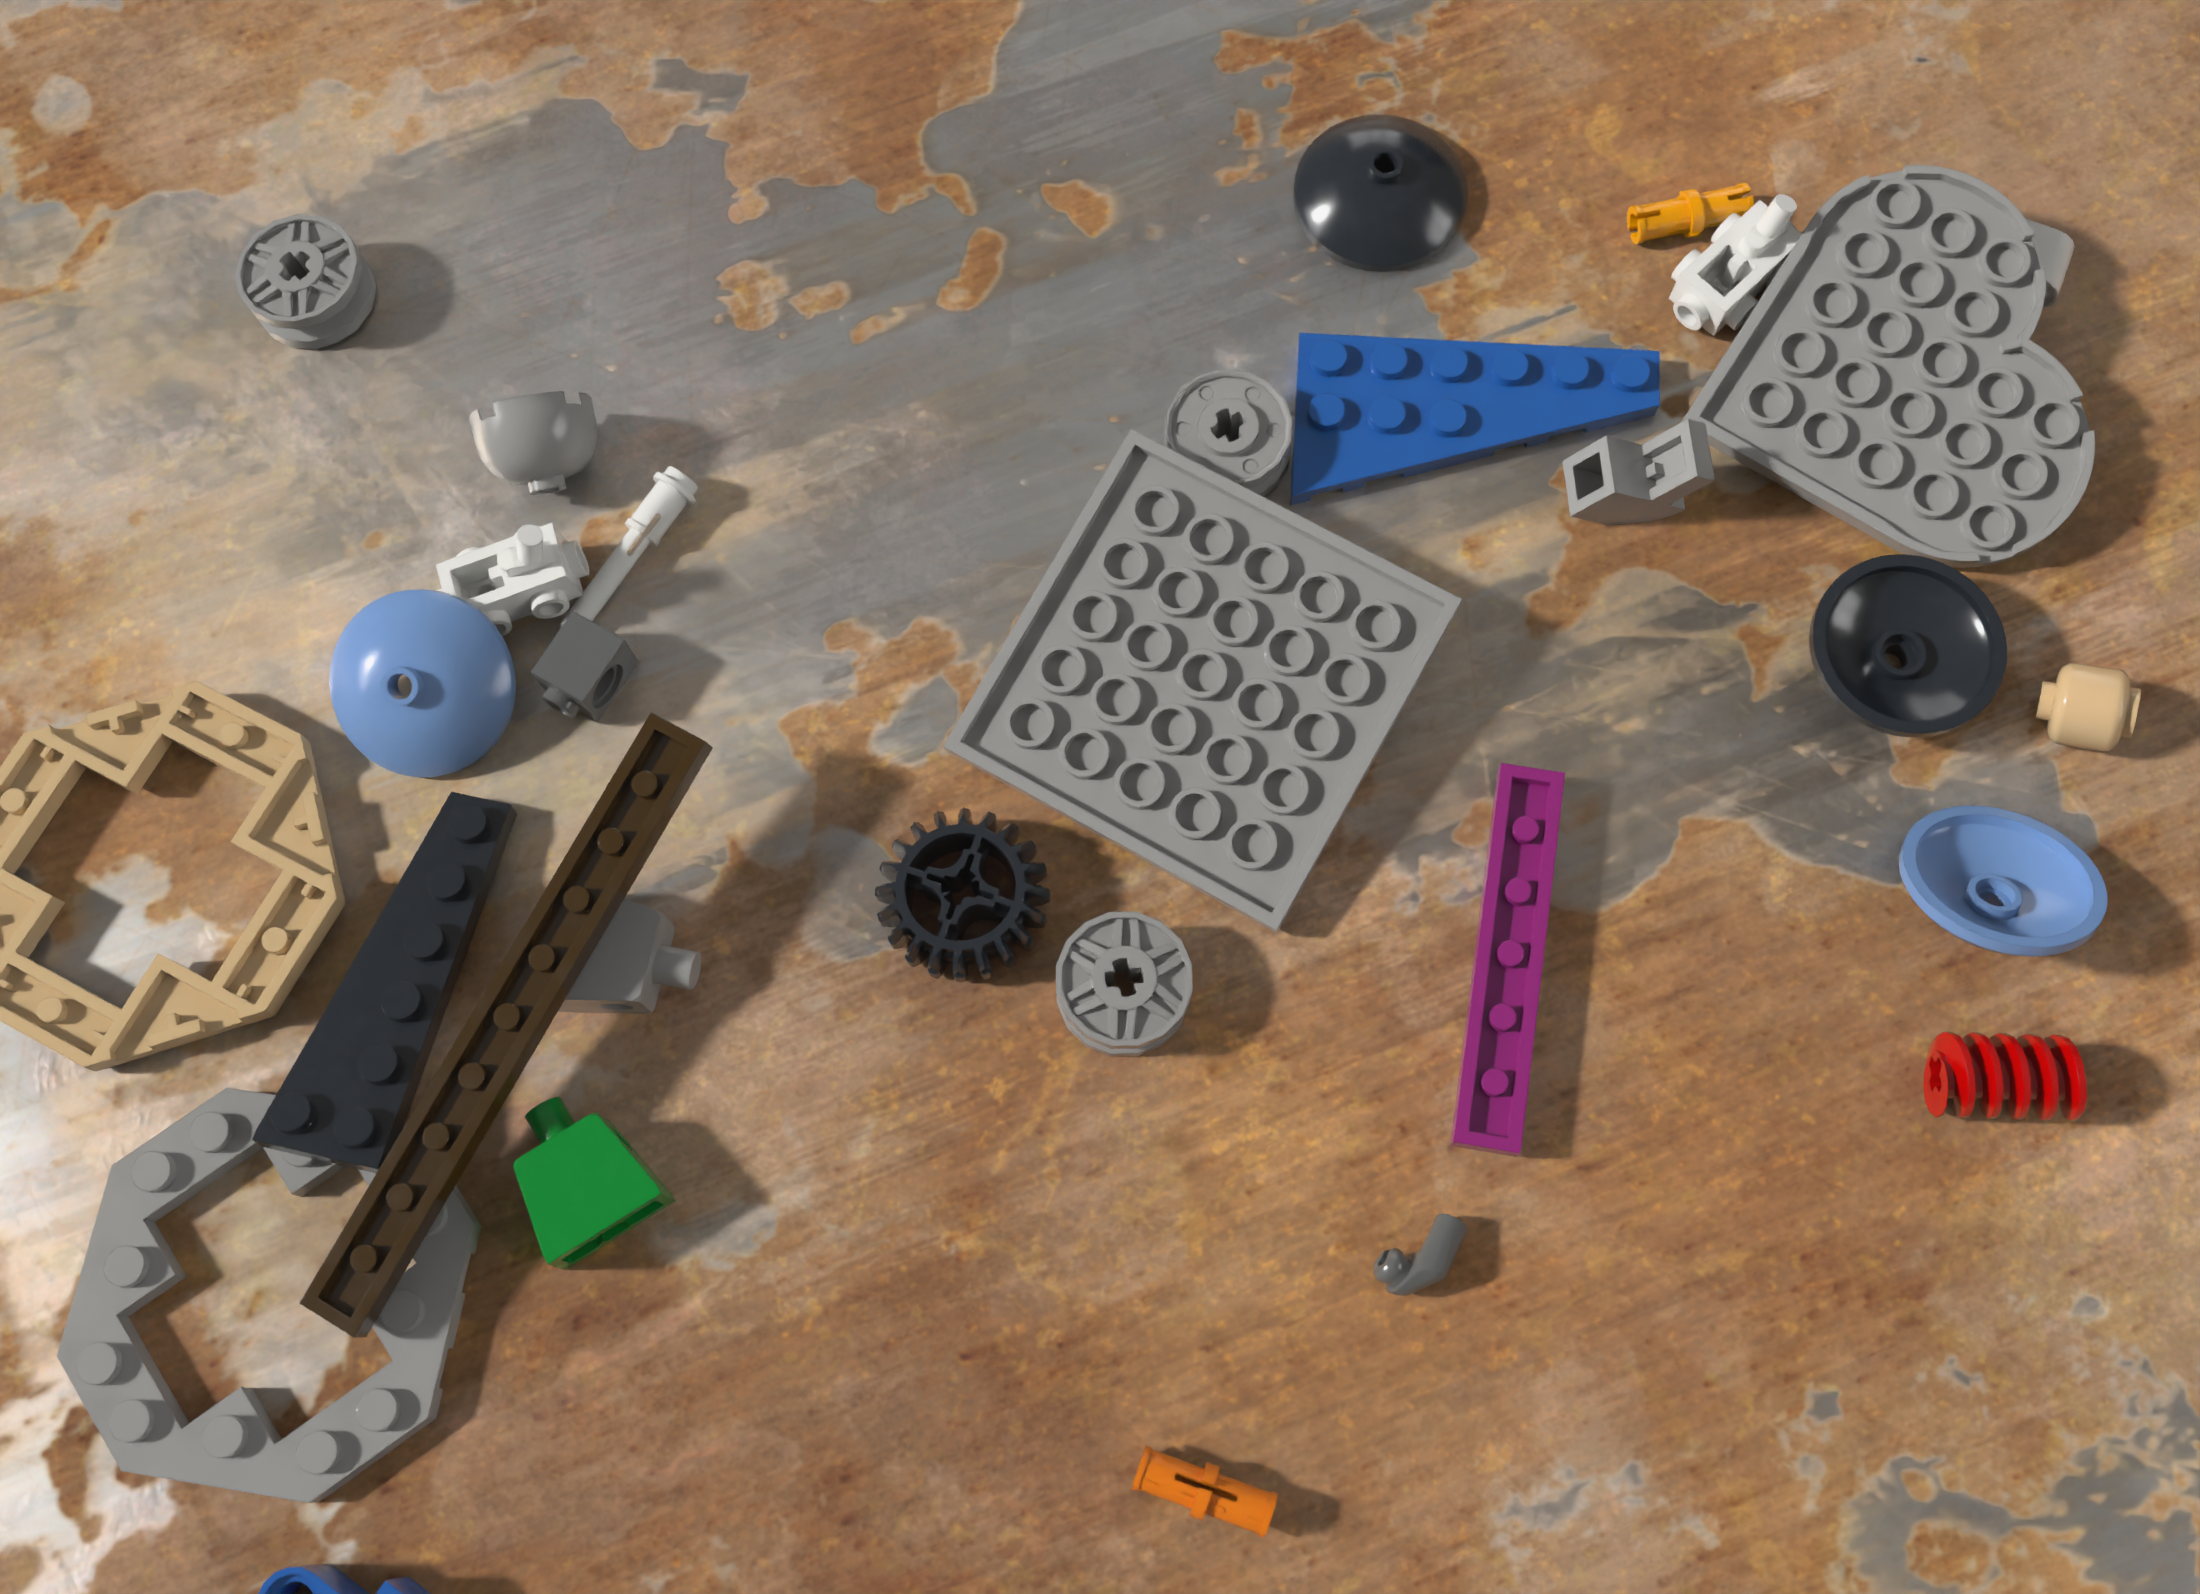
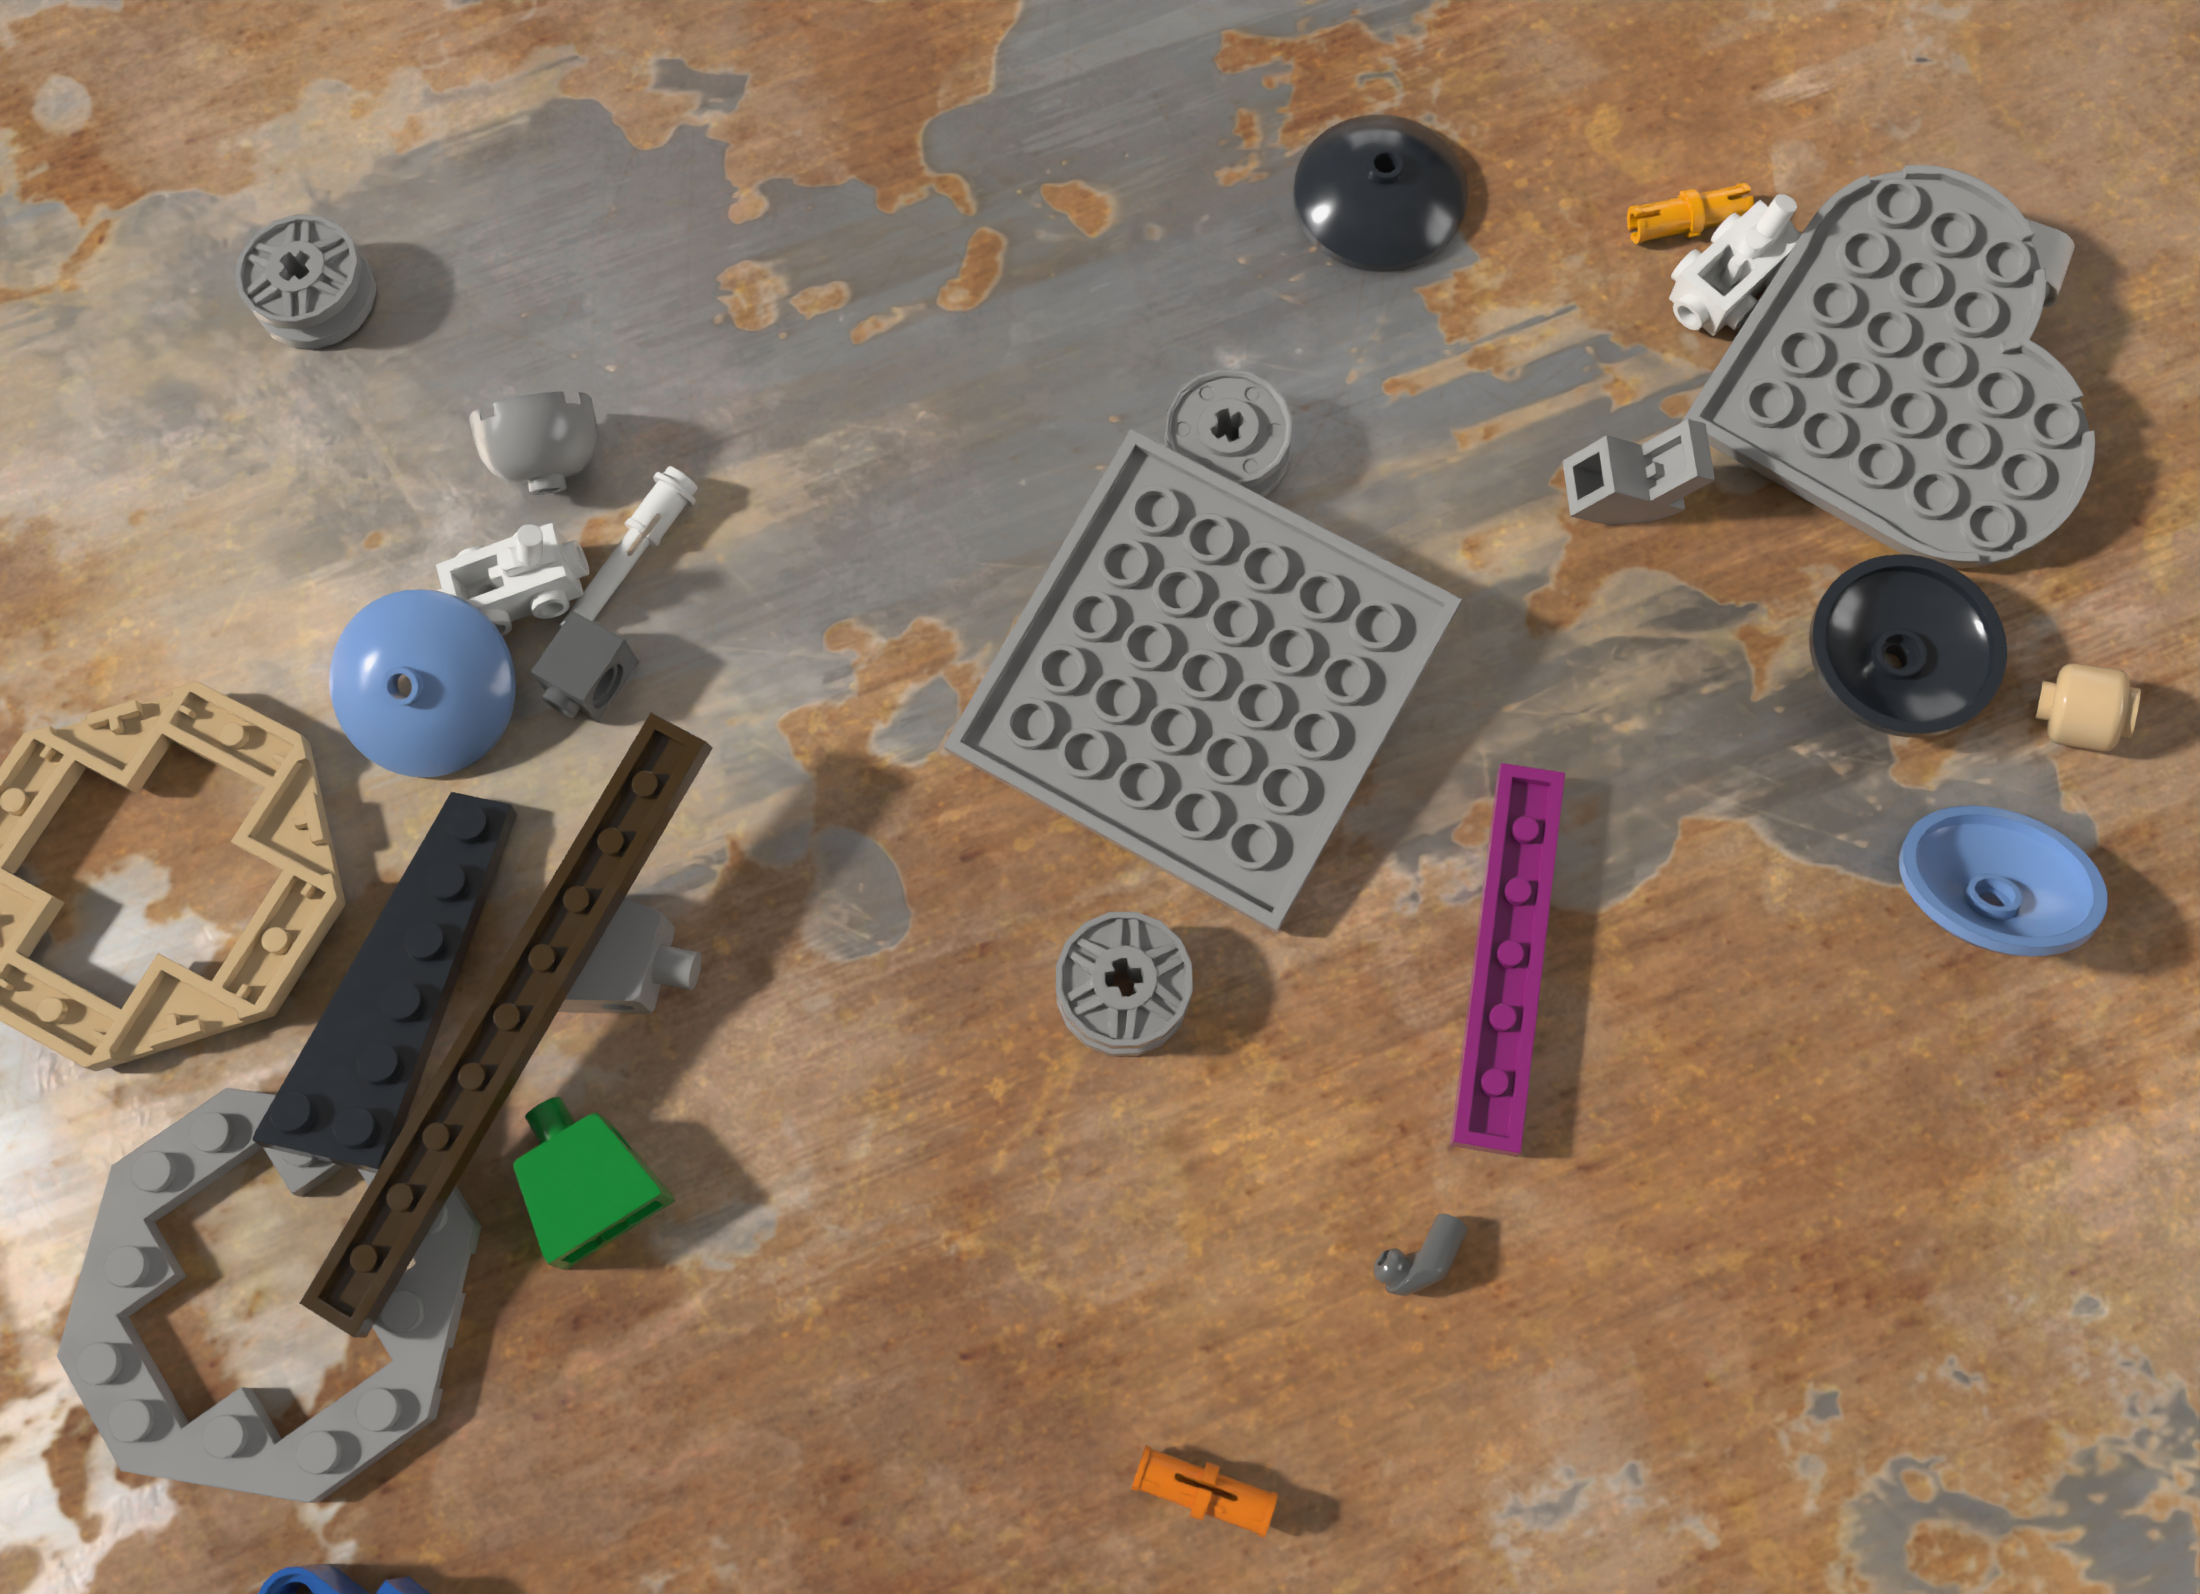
black gear [875,807,1050,982] -> none
blue wing [1290,333,1660,506] -> none
red piece [1923,1032,2087,1121] -> none

